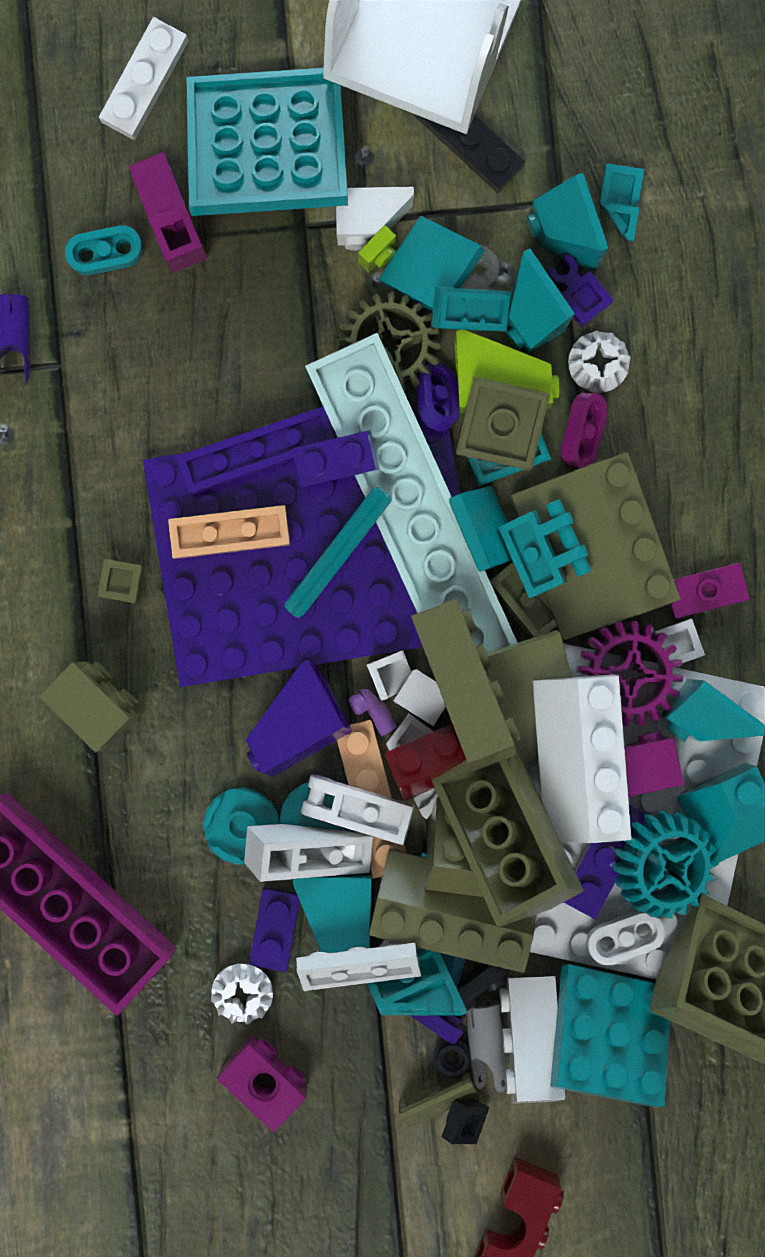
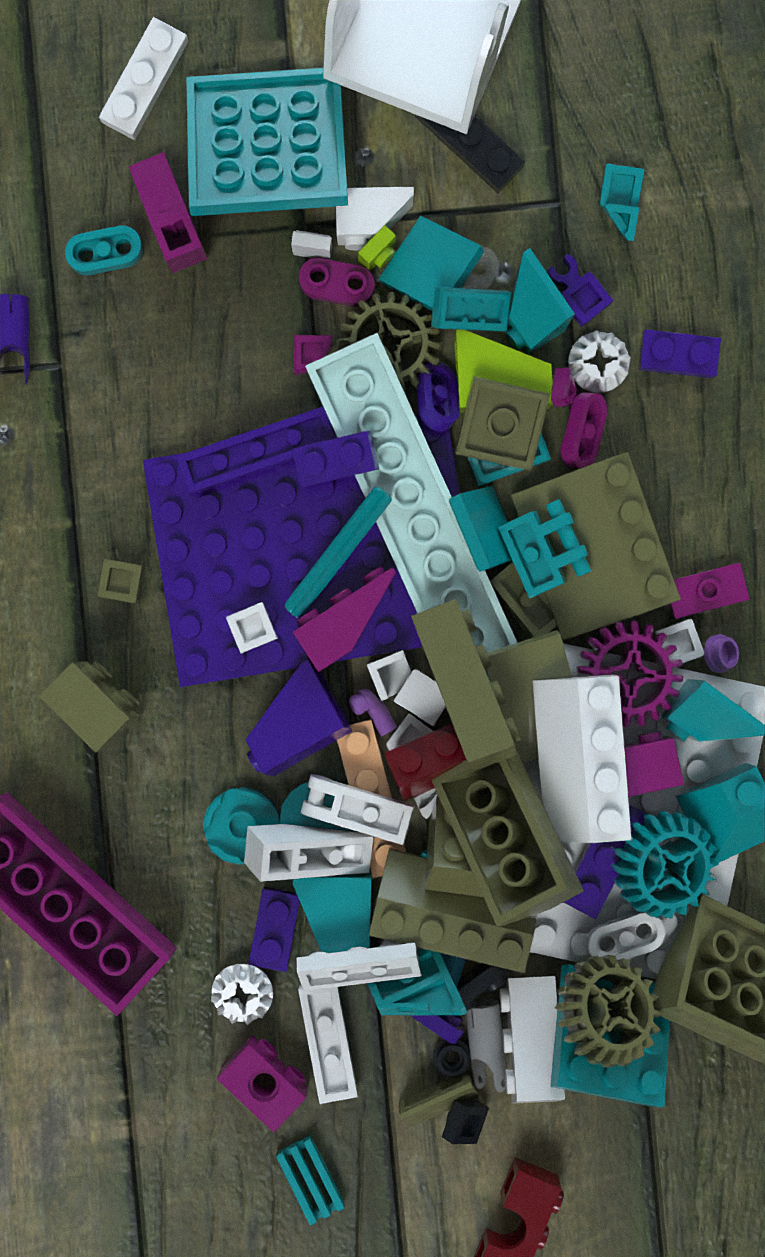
light nougat plate [168,505,290,559] -> none
teal slope [526,173,608,271] -> none
none -> white plate [226,602,278,653]
none -> teal tile [276,1135,345,1226]
none -> white tile [291,230,333,260]
none -> magenta tile [293,335,333,376]
none -> magenta slope [293,566,396,672]
none -> white plate [298,985,358,1104]
none -> magenta plate [299,258,375,307]
none -> magenta tile [551,367,578,408]
none -> olive gear [554,955,662,1068]
none -> dark purple plate [638,329,721,379]
none -> medium lavender plate [704,634,739,673]

